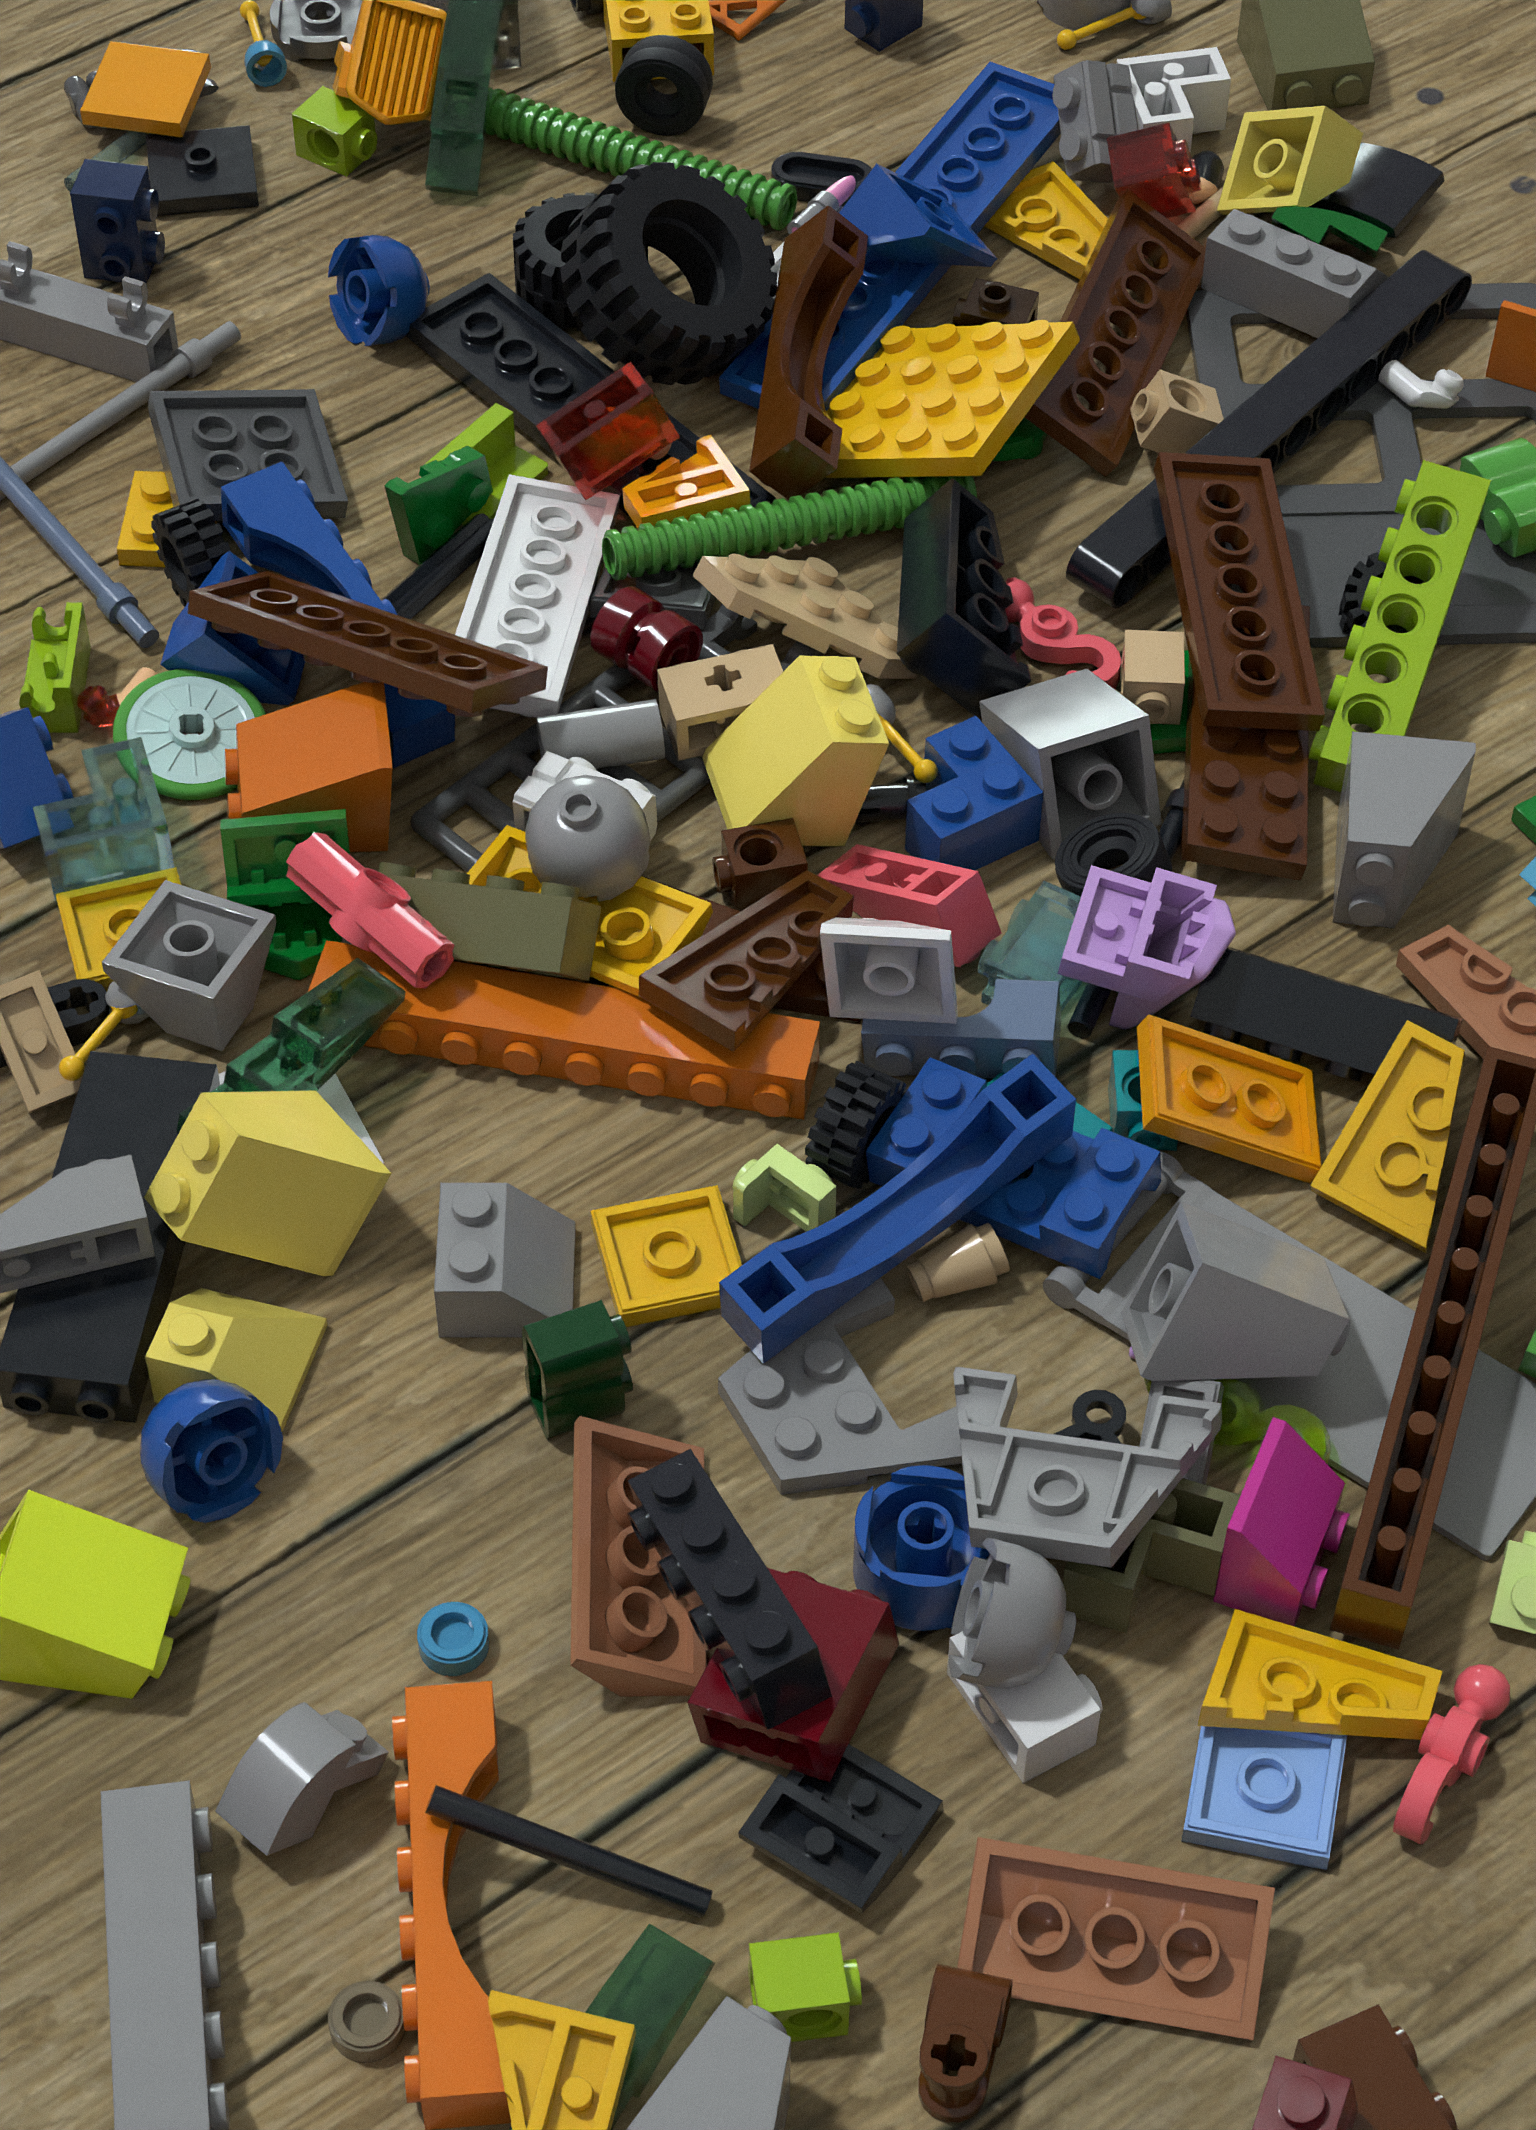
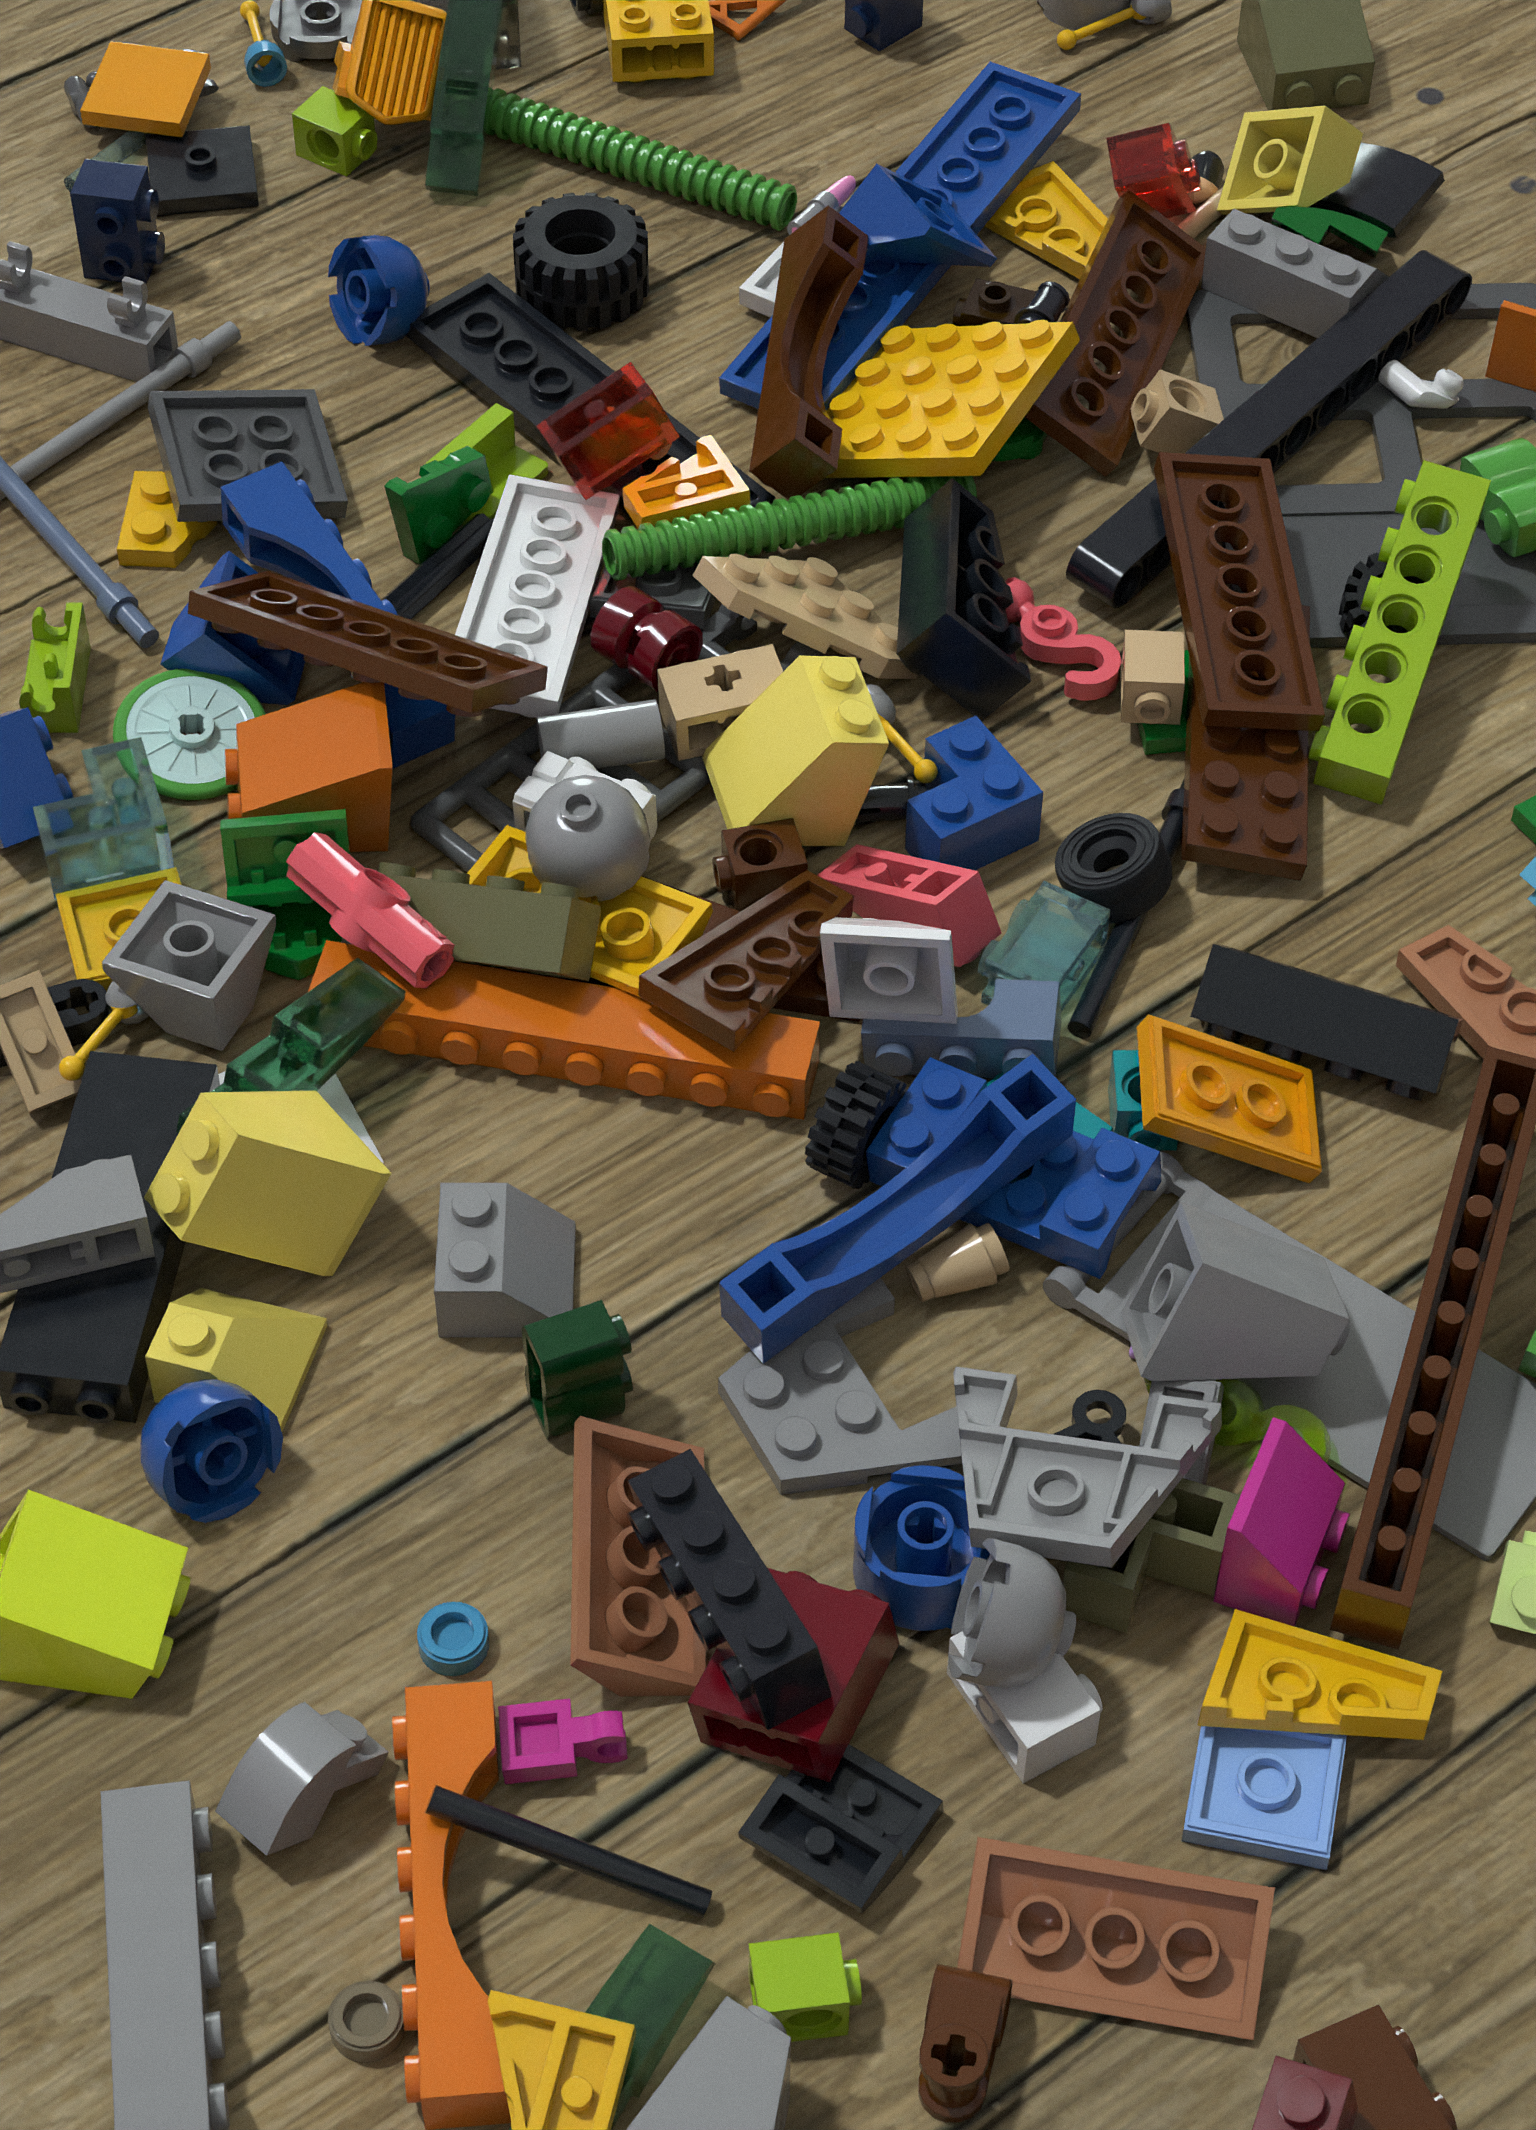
clear red arm [77,667,158,727] -> none
black tyre [151,498,231,607] -> none
black tyre [561,162,777,385] -> none
yellow tile [590,1185,742,1327] -> none
black tyre [615,35,713,136] -> none
yellowish green bracket [732,1144,836,1232] -> none
black tile [771,152,872,207] -> none
light grey slope [979,669,1162,859] -> none
light grey brick [1052,60,1142,183] -> none
lavender piece [1057,865,1236,1029] -> none
white brick [1116,47,1231,175] -> none
yellow wing [1310,1020,1465,1253] -> none
light grey slope [1333,731,1476,928] -> none
coral piece [1393,1664,1510,1845] -> none
none -> dark pink plate [498,1699,628,1784]
none -> black pin [1013,281,1070,324]

